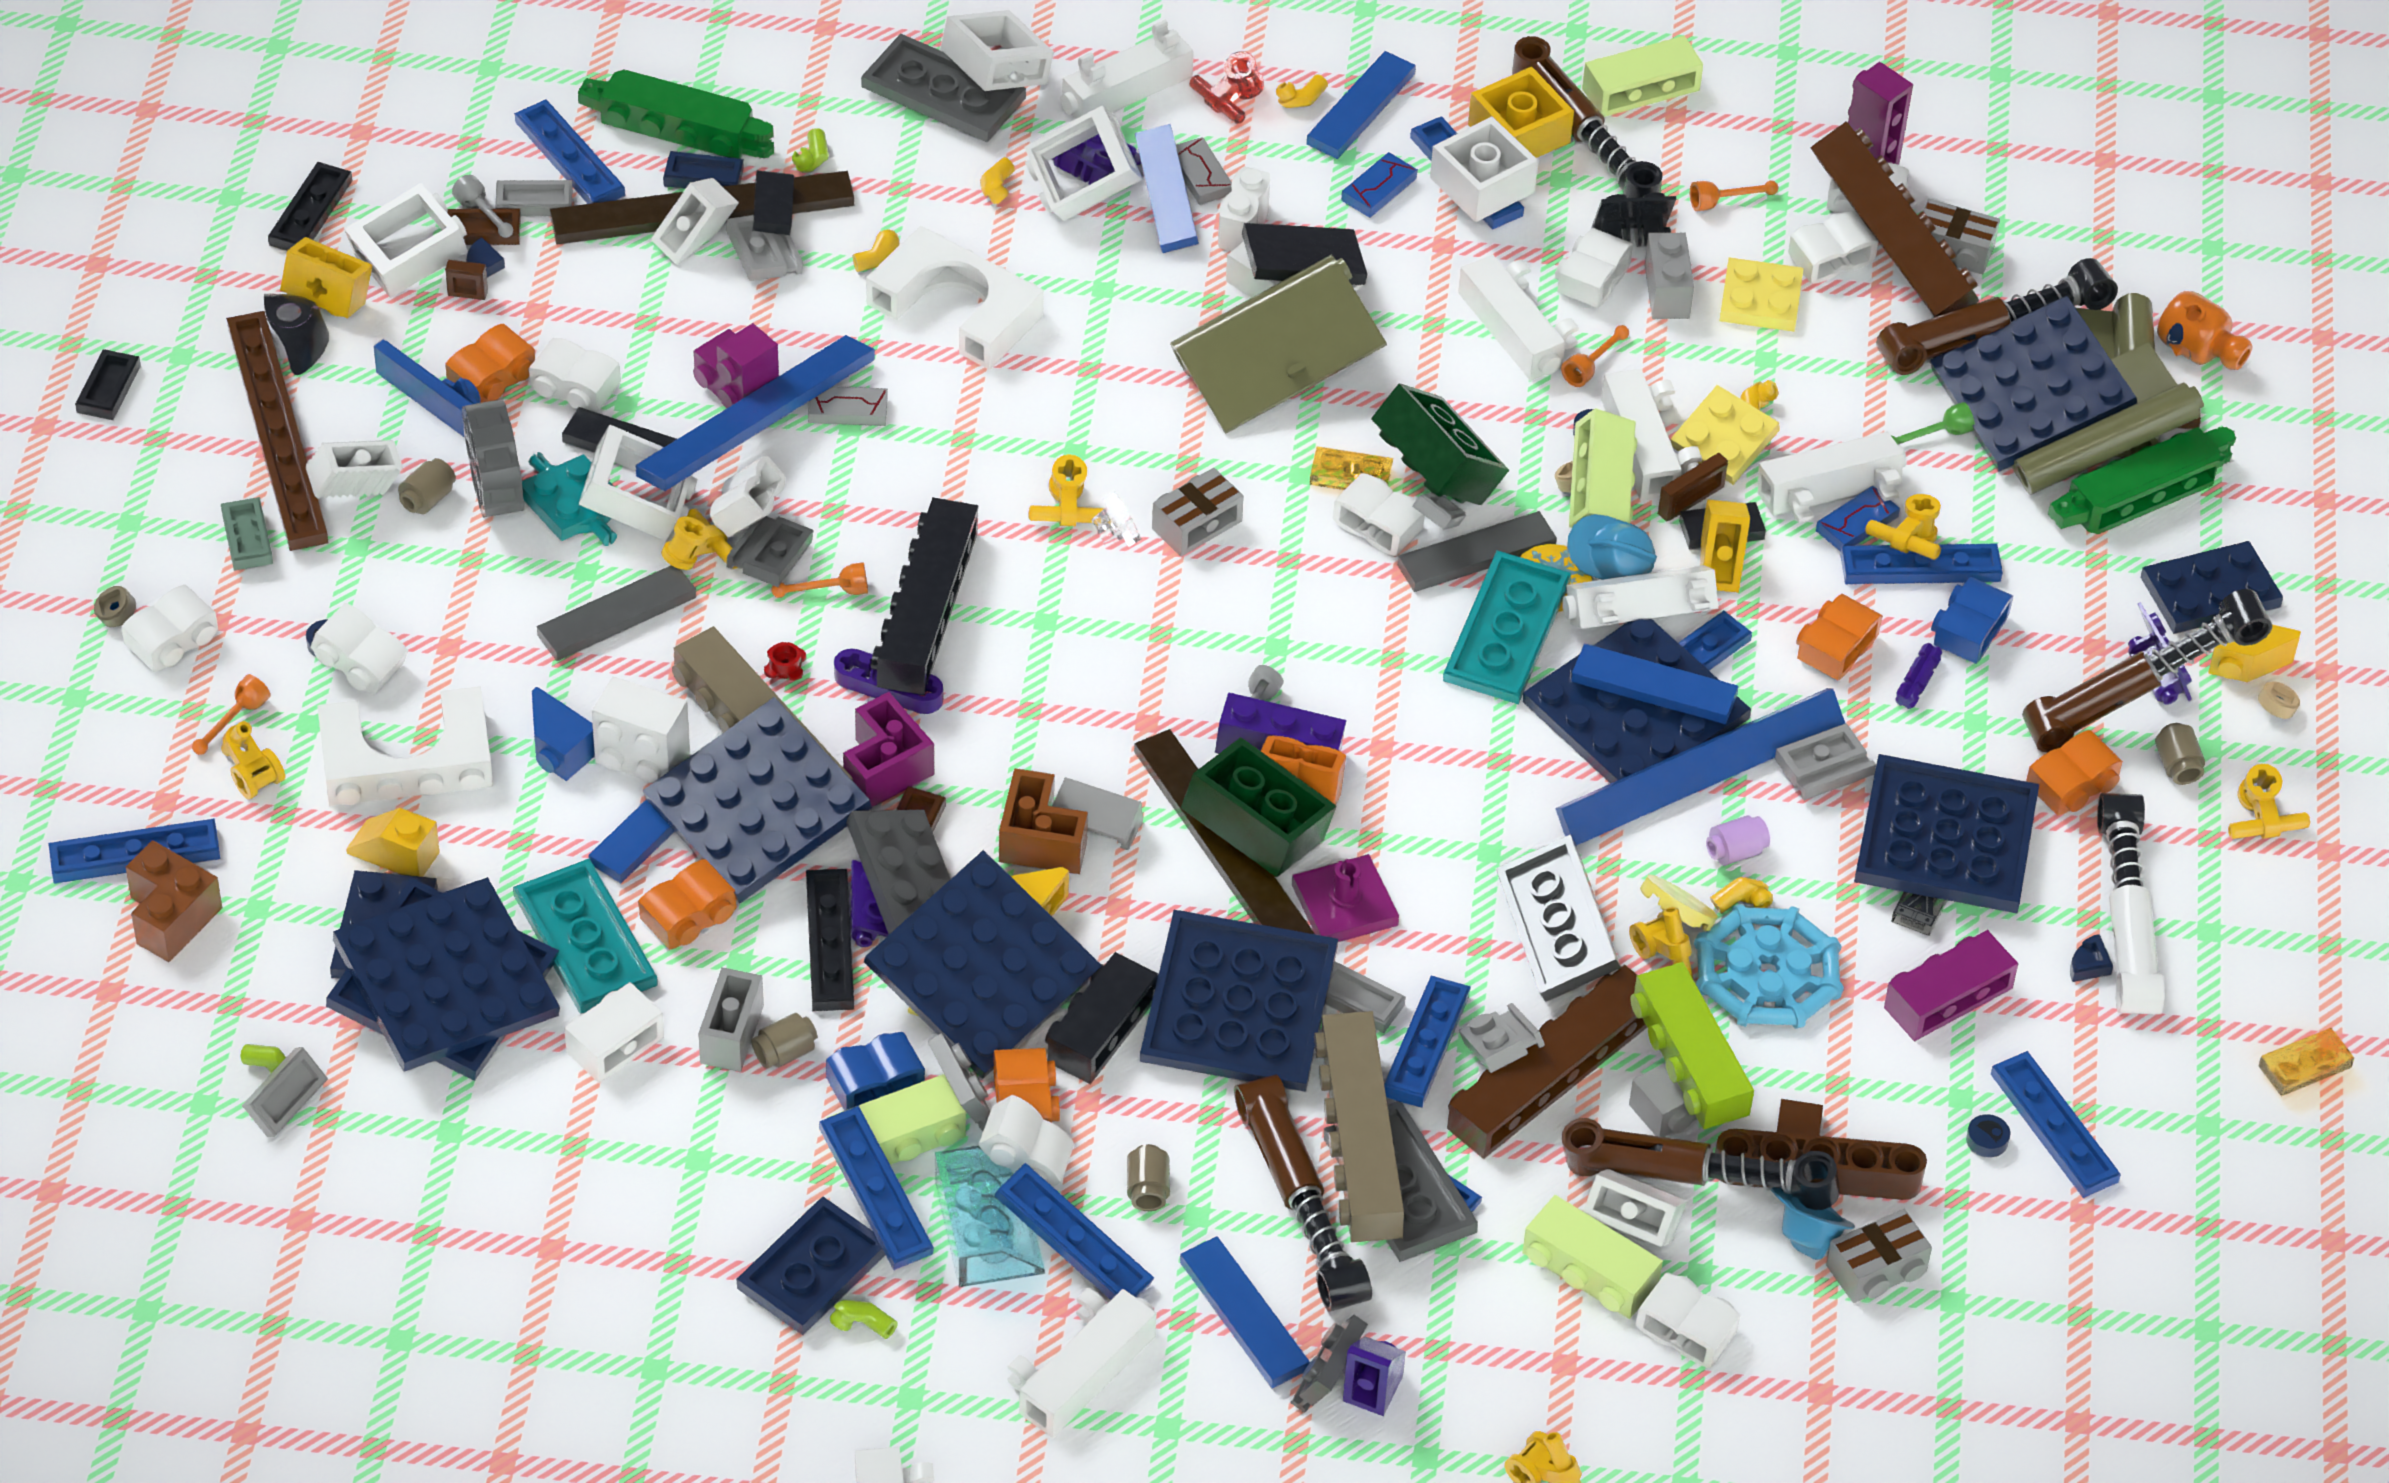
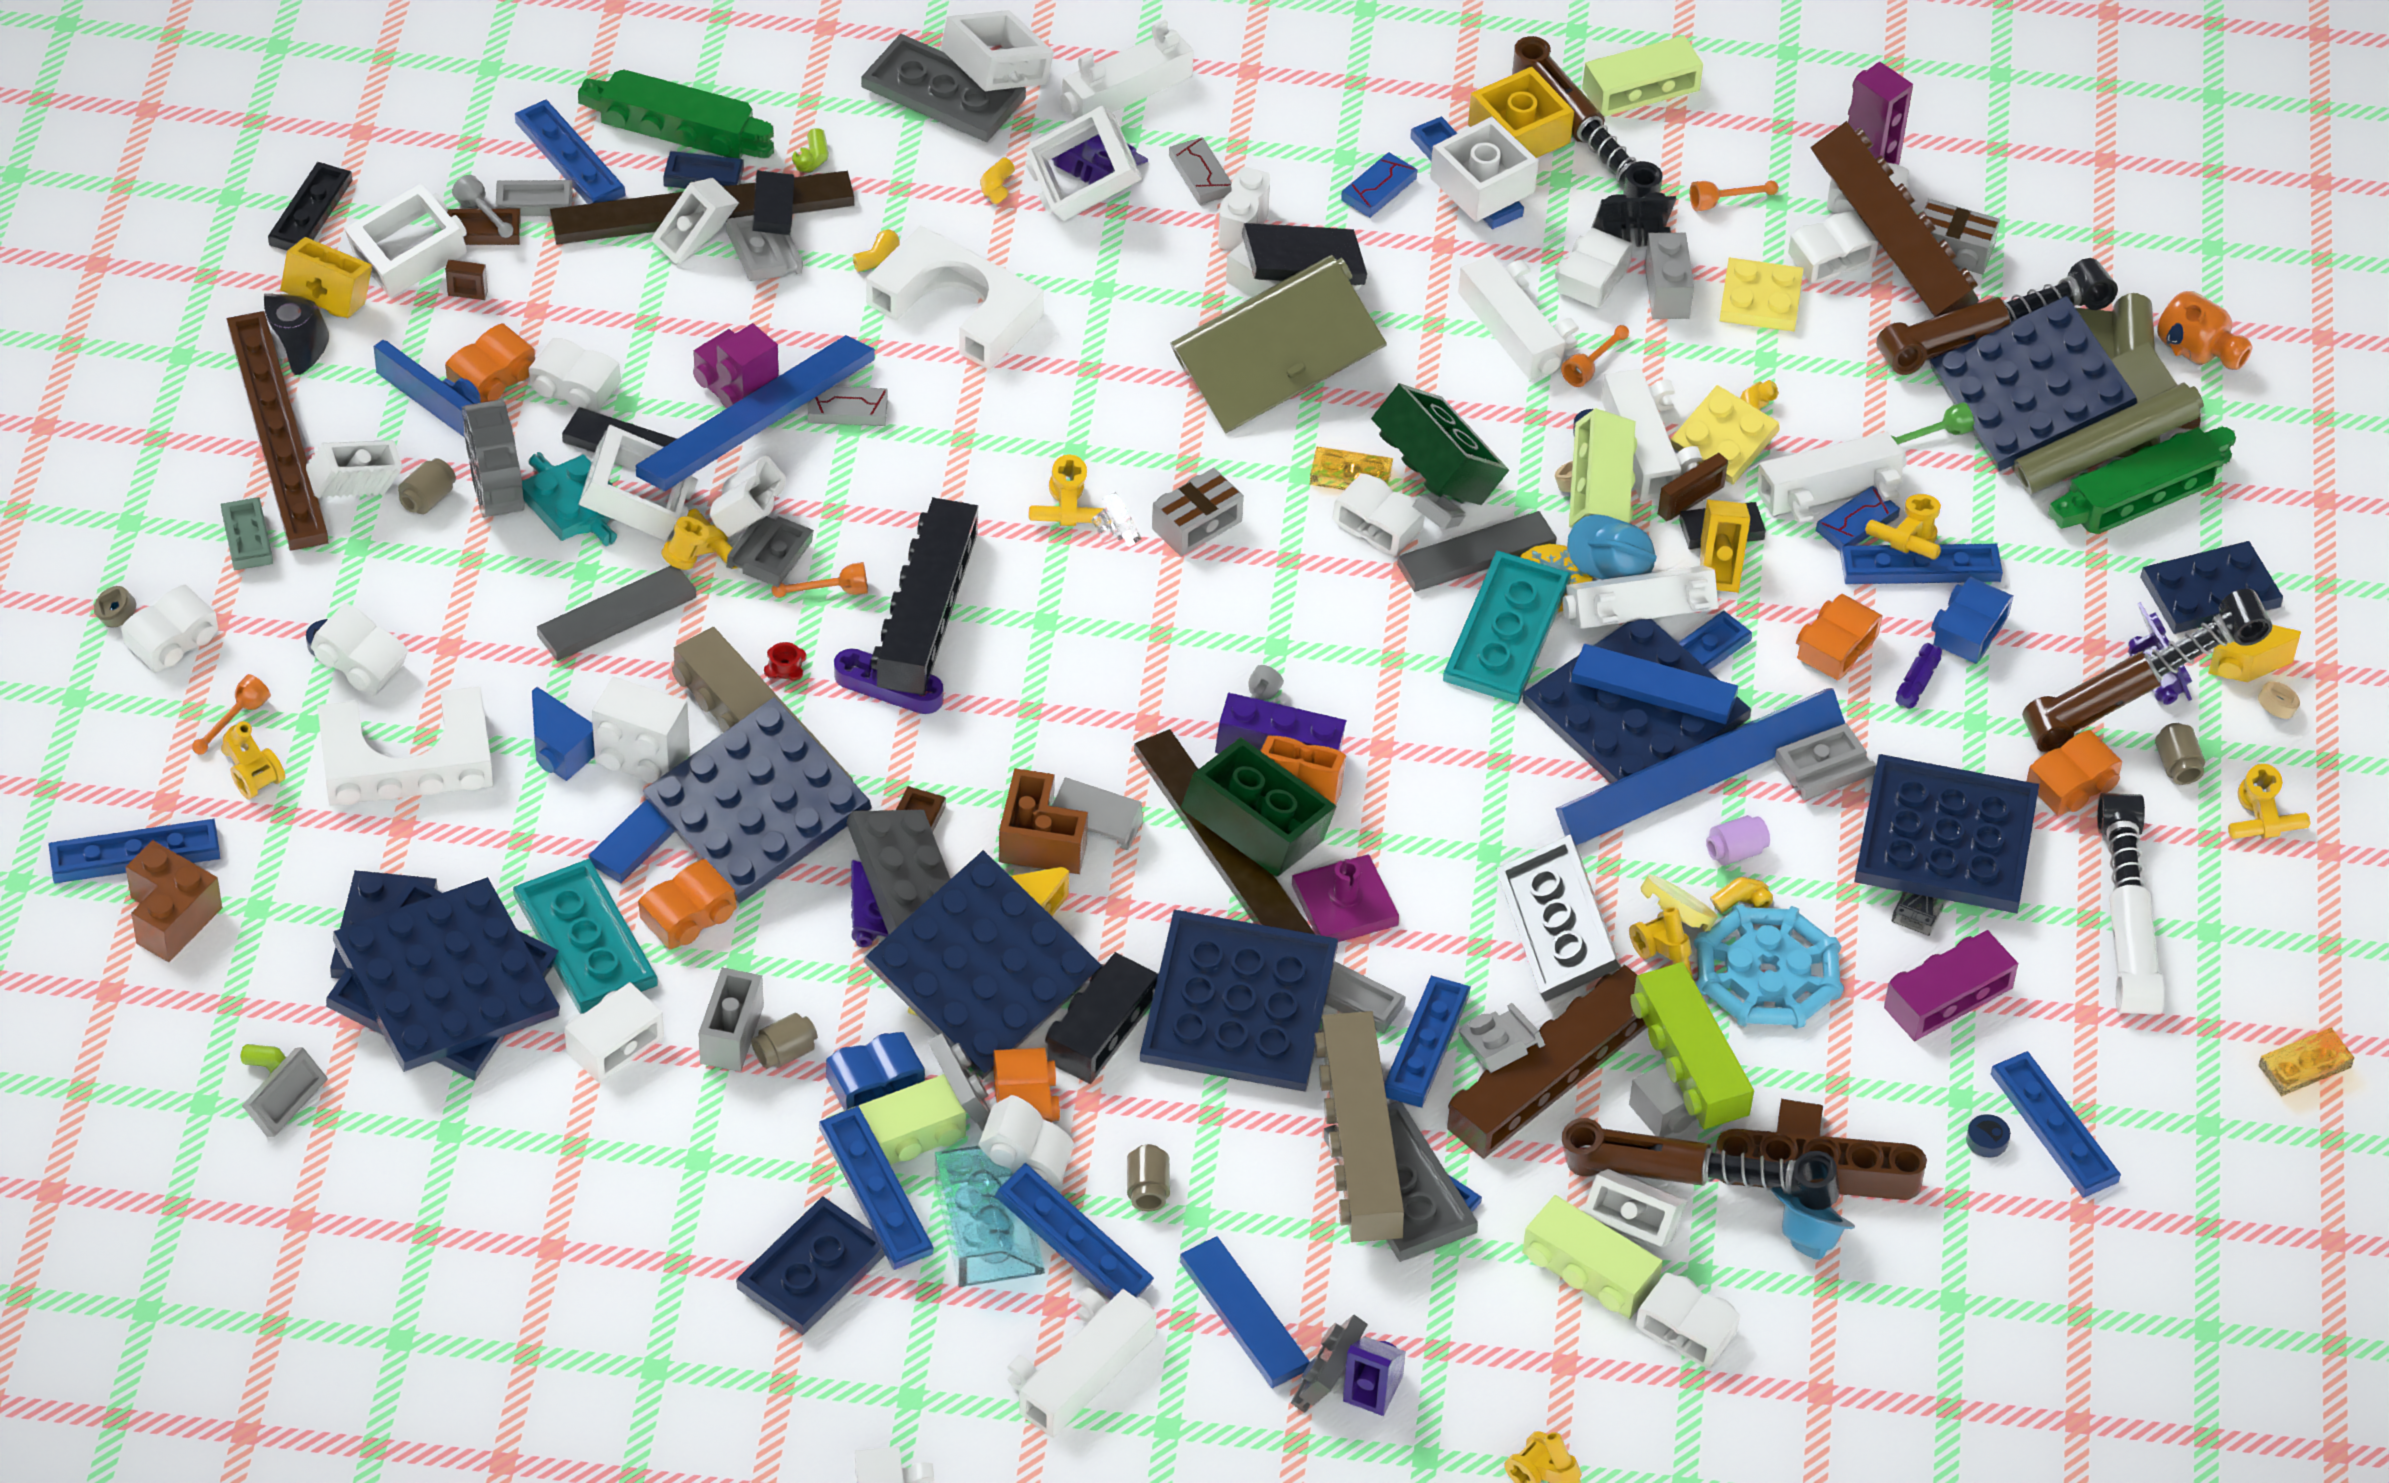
black tile [75,349,141,420] -> none
yellow slope [346,808,440,877] -> none
dark blue tile [466,238,505,278] -> none
black tile [806,869,854,1011] -> none
lime arm [829,1300,898,1339] -> none
magenta brick [843,692,935,807] -> none
tile [1135,123,1199,253] -> none
clear red piece [1189,51,1264,124] -> none
piece [1234,1074,1372,1312] -> none
yellow arm [1276,74,1328,108] -> none
blue tile [1306,51,1416,159] -> none
light grey brick [1826,1208,1932,1304] -> none
dark blue tile [2070,934,2113,982] -> none

